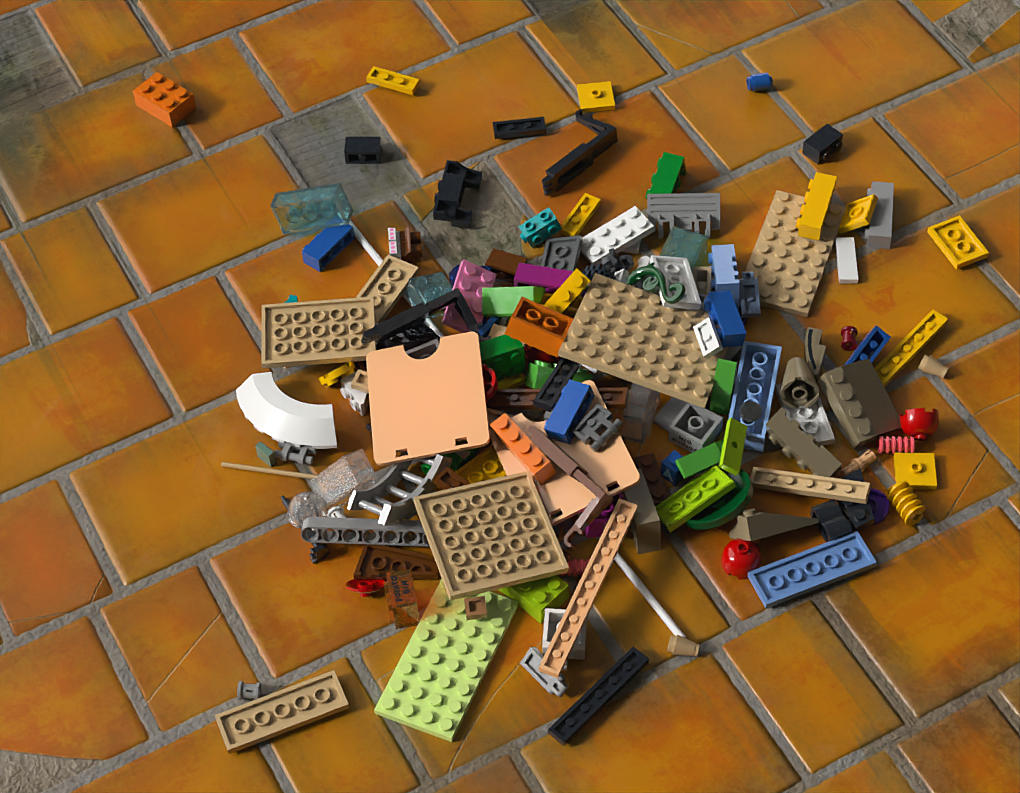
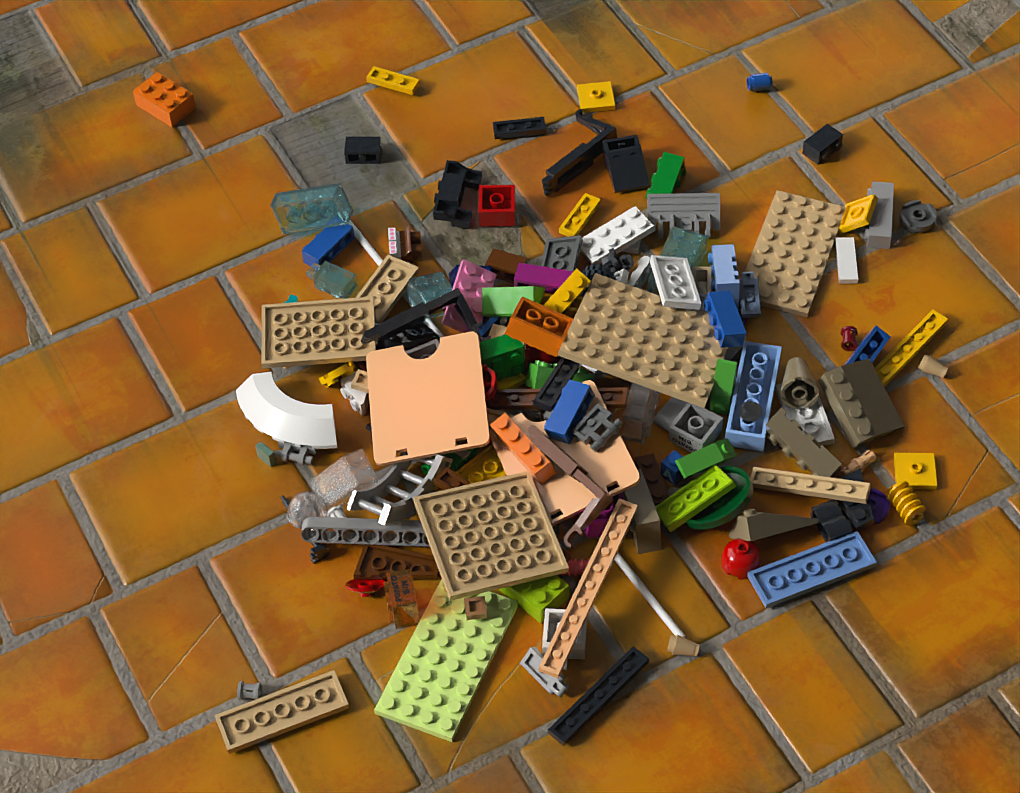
tan axle [221,462,317,480] -> none
teal brick [518,207,562,248] -> none
dark green plant [625,262,686,304] -> none
white plate [693,317,723,359] -> none
lime tile [719,417,747,476] -> none
yellow brick [796,172,837,241] -> none
dark tan slope [804,327,826,383] -> none
coral piece [878,436,915,454] -> none
red cylinder [899,408,939,441] -> none
yellow plate [927,215,989,269] -> none
none -> clear light blue brick [306,261,357,299]
none -> red brick [478,185,516,226]
none -> black slope [603,135,649,193]
none -> dark grey plate [900,200,937,234]

